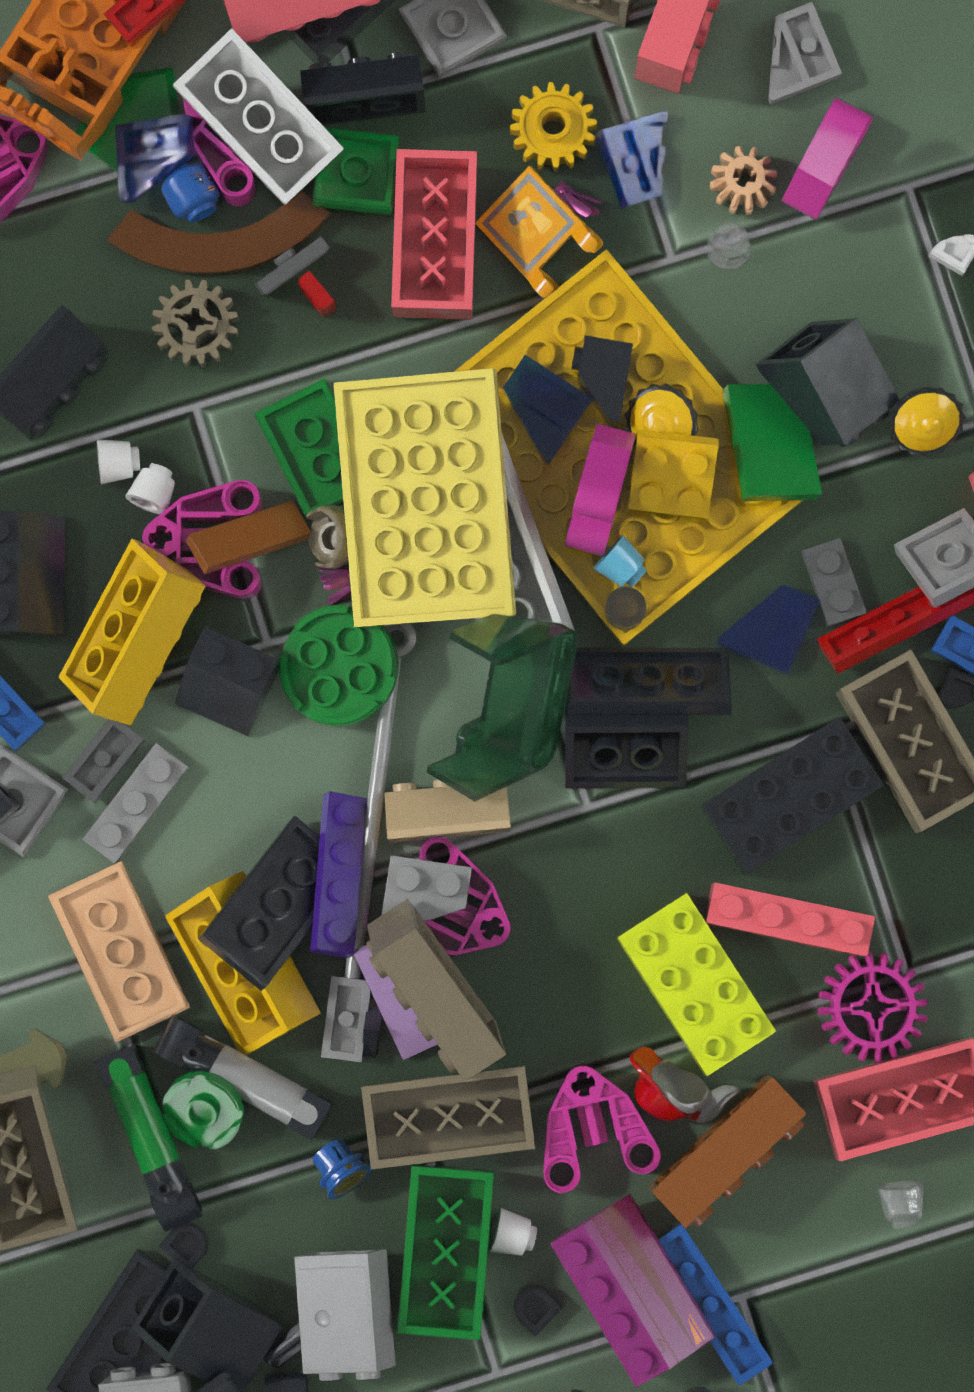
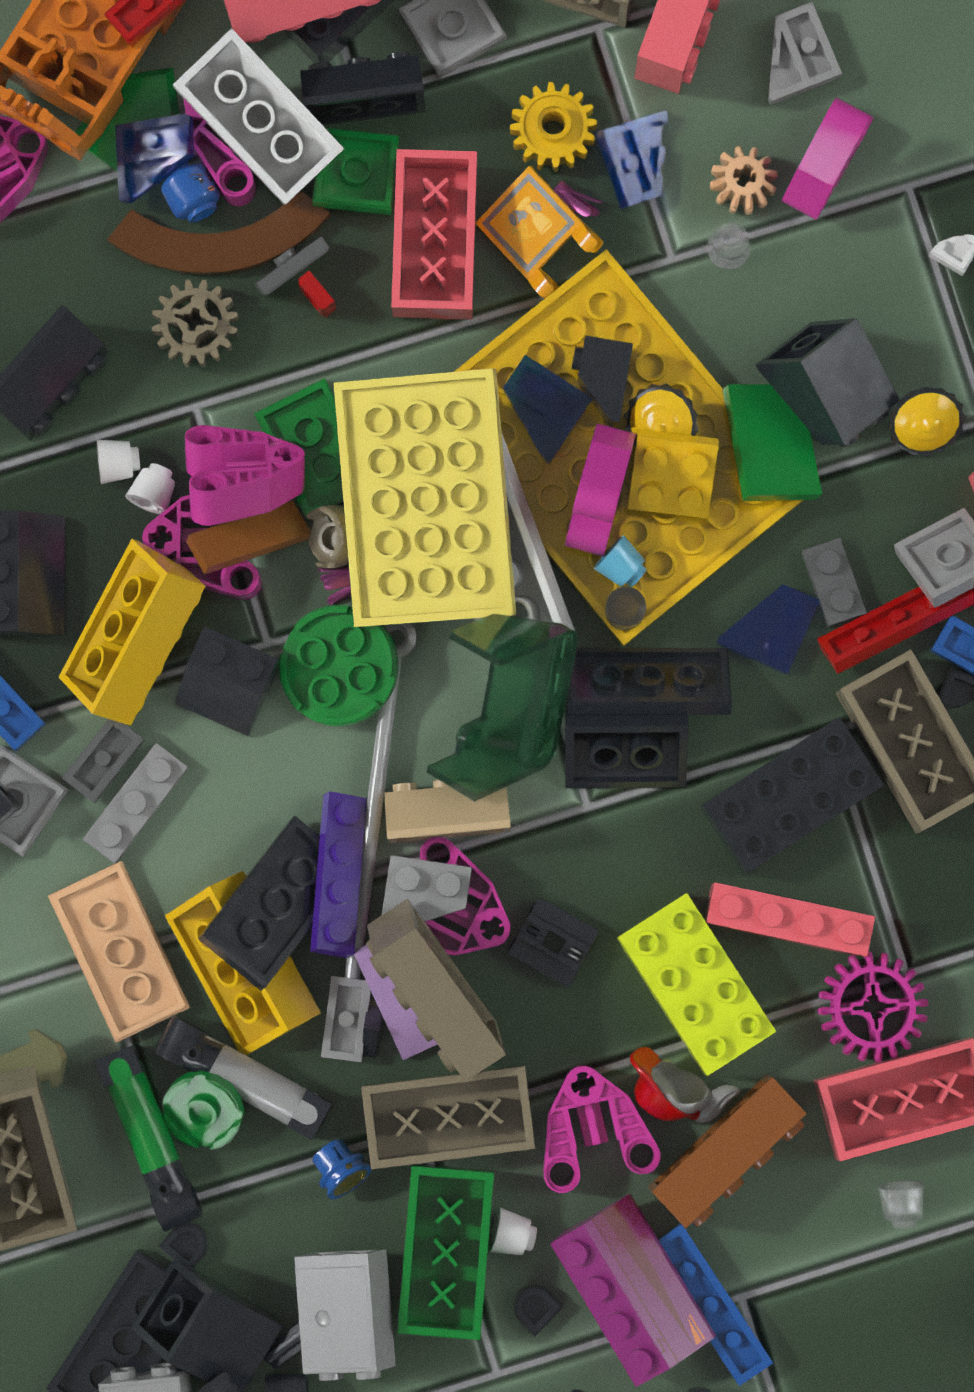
none -> dark pink connector [185,425,305,526]
none -> black piece [508,897,599,988]

